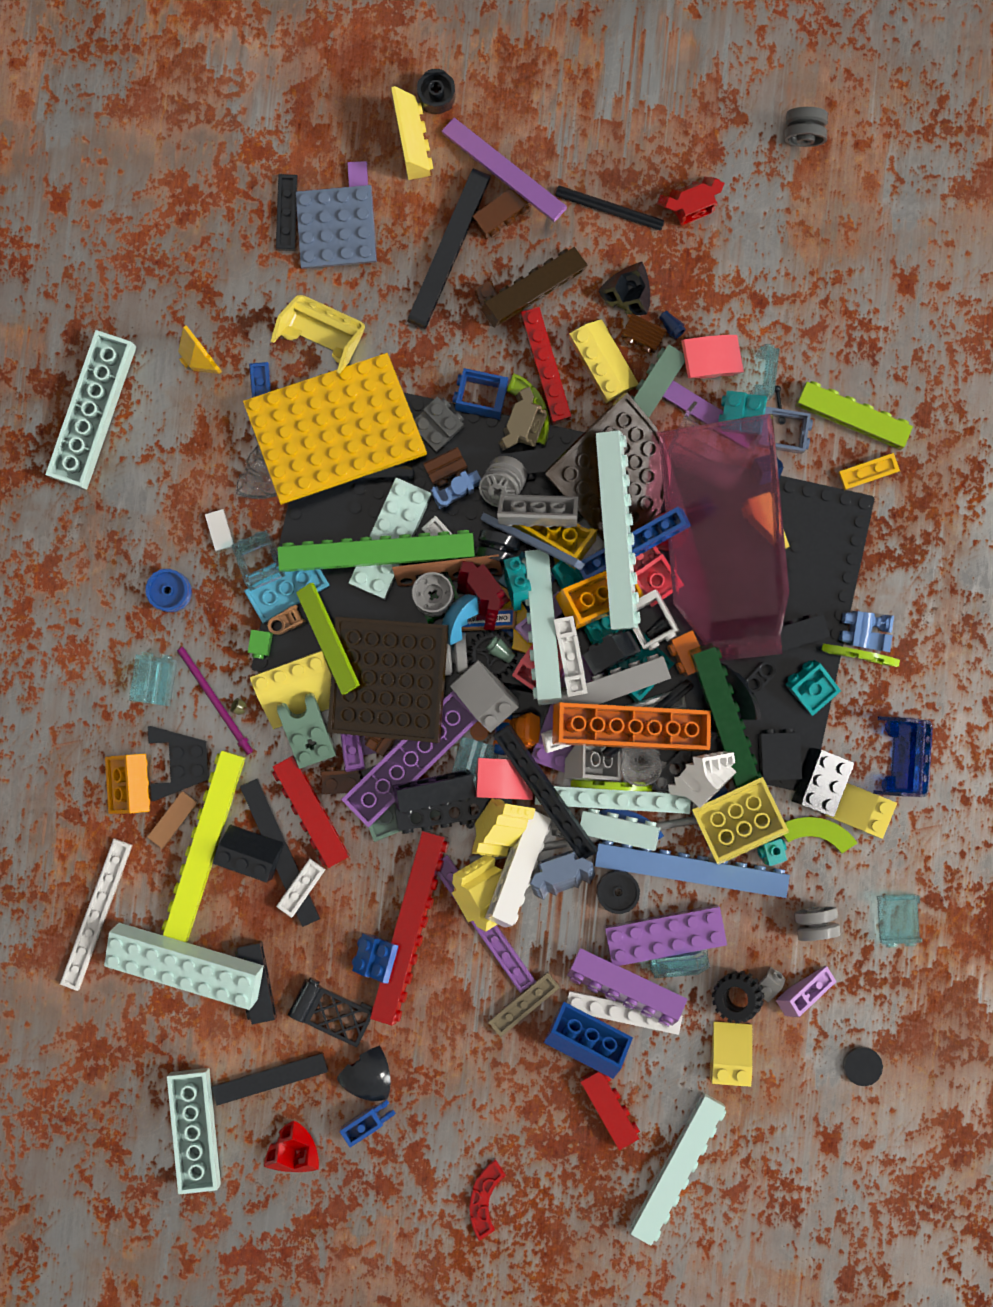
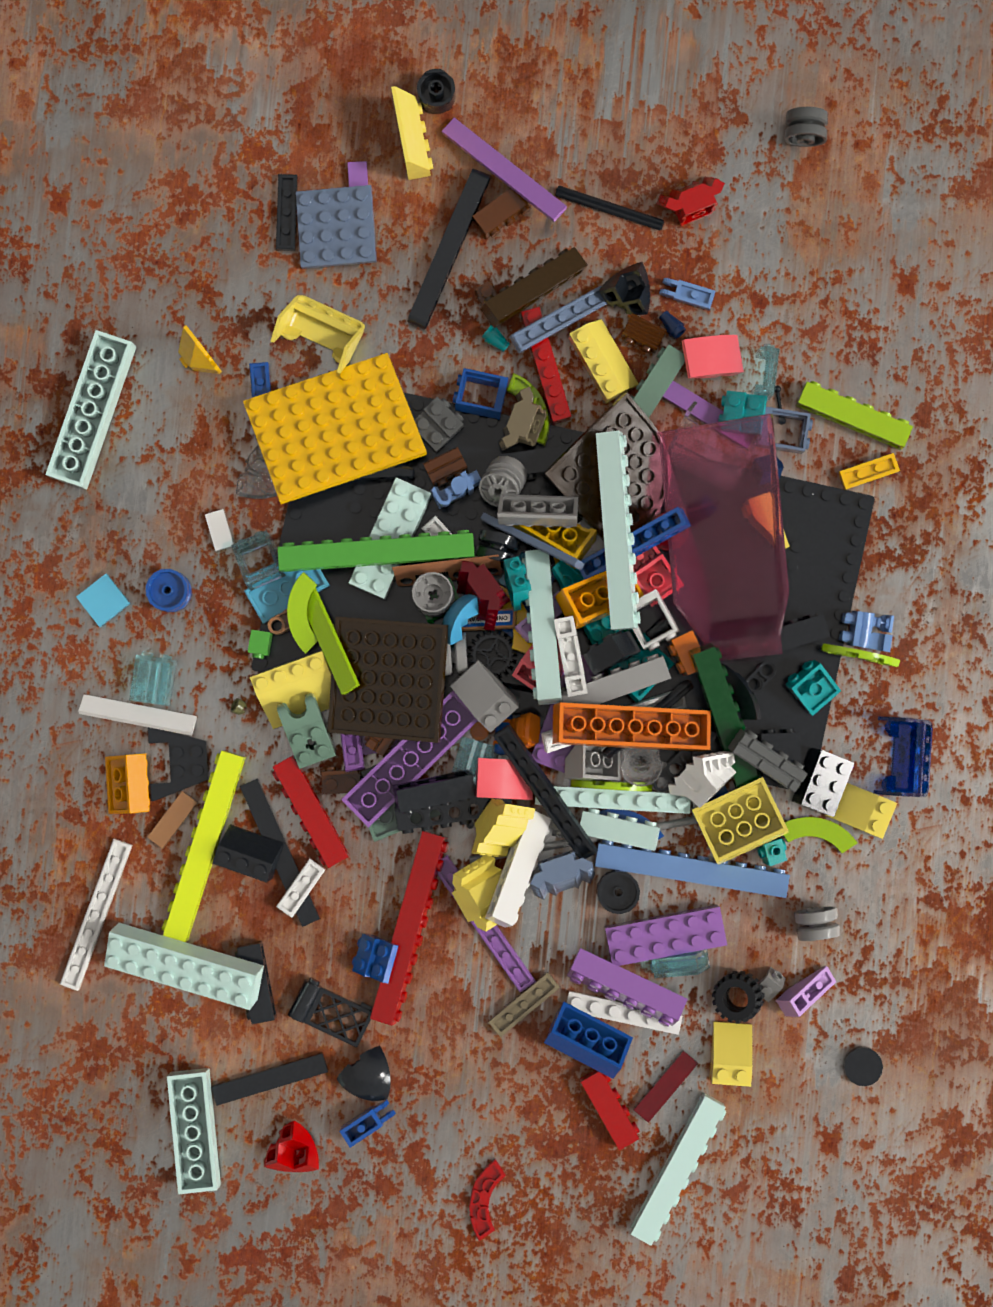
magenta bar [177,647,253,755] -> none
sand green cone [486,636,515,663] -> none
clear light blue panel [877,894,922,948] -> none
none -> medium azure tile [76,573,131,627]
none -> white tile [78,694,197,736]
none -> lime tile [287,571,318,654]
none -> teal cone [482,325,510,352]
none -> sand blue tile [509,286,608,353]
none -> dark red tile [633,1050,698,1123]
none -> medium blue hinge [659,278,715,310]
none -> dark grey brick [728,729,807,792]

